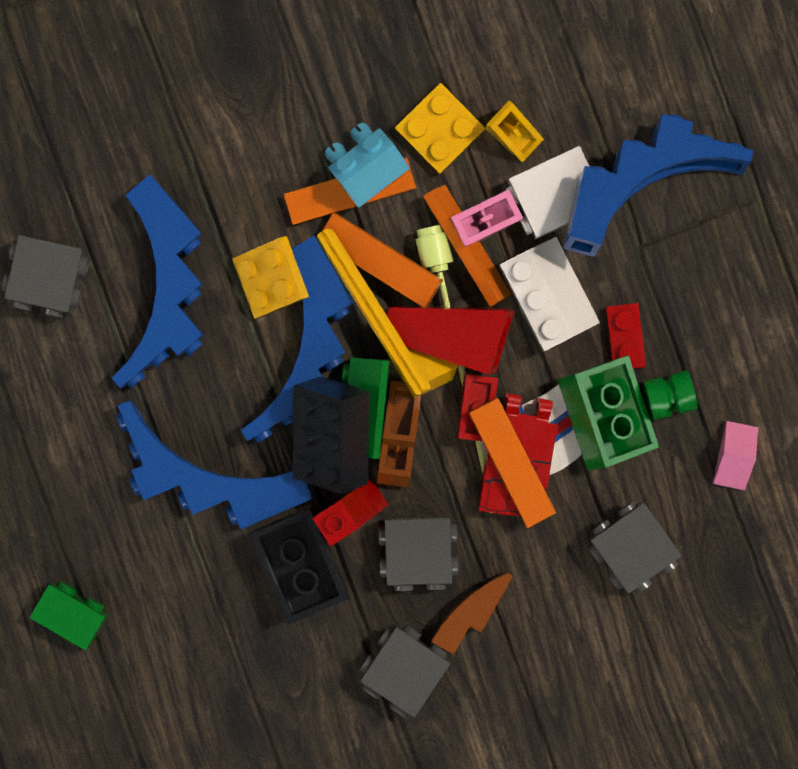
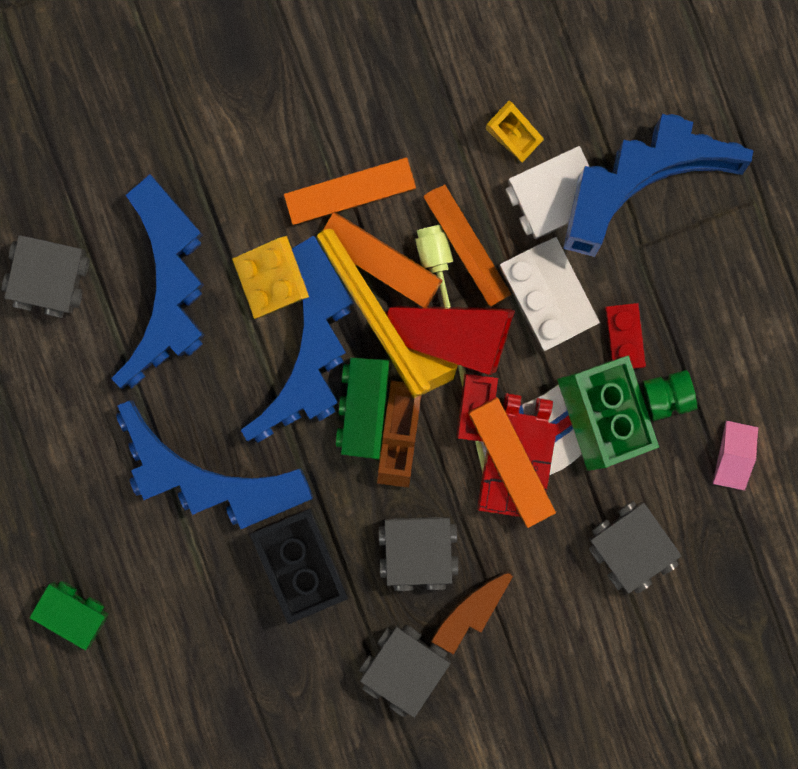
black brick [293,377,370,494] -> none
red slope [312,478,389,547] -> none
medium azure brick [325,123,410,208] -> none
yellow plate [395,83,486,175] -> none
bright pink slope [451,190,523,247] -> none

